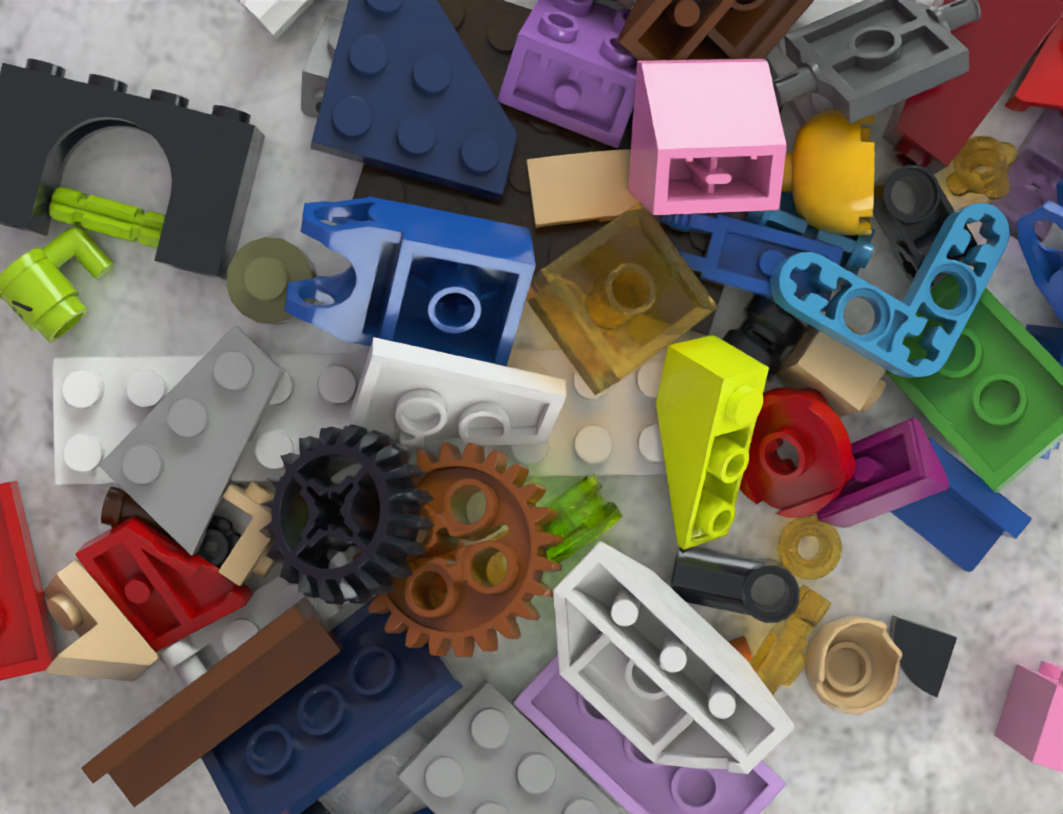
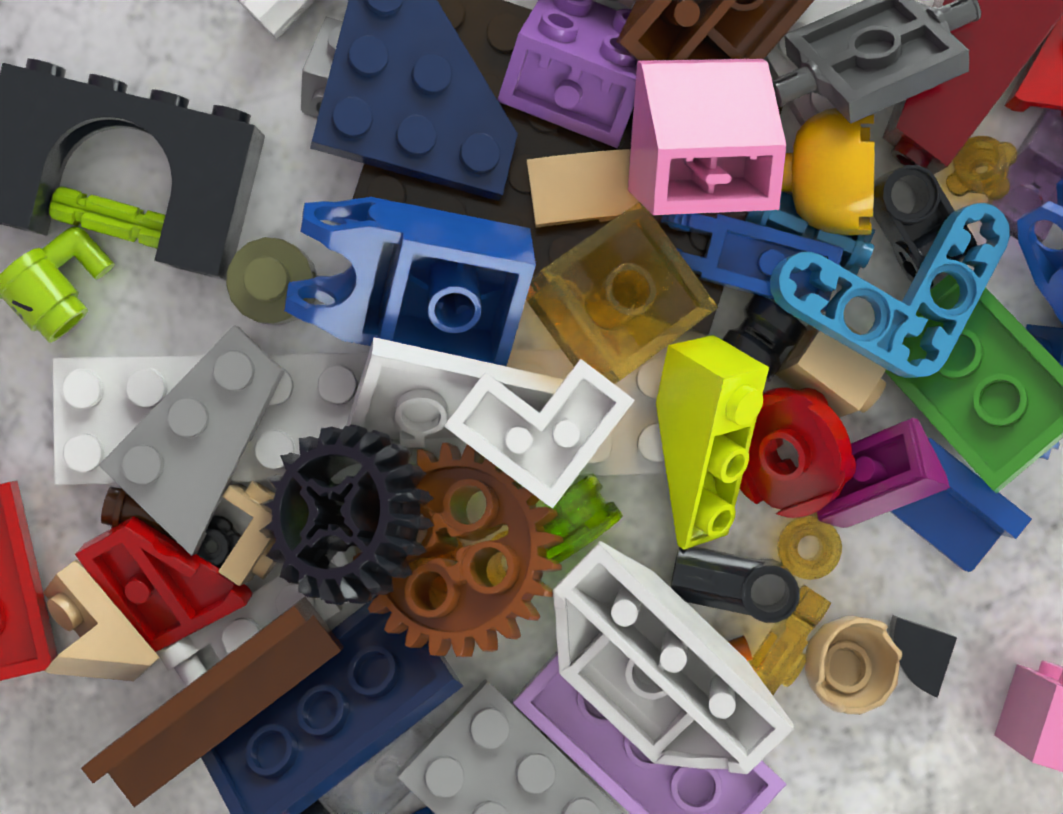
none -> white plate [444,359,635,509]

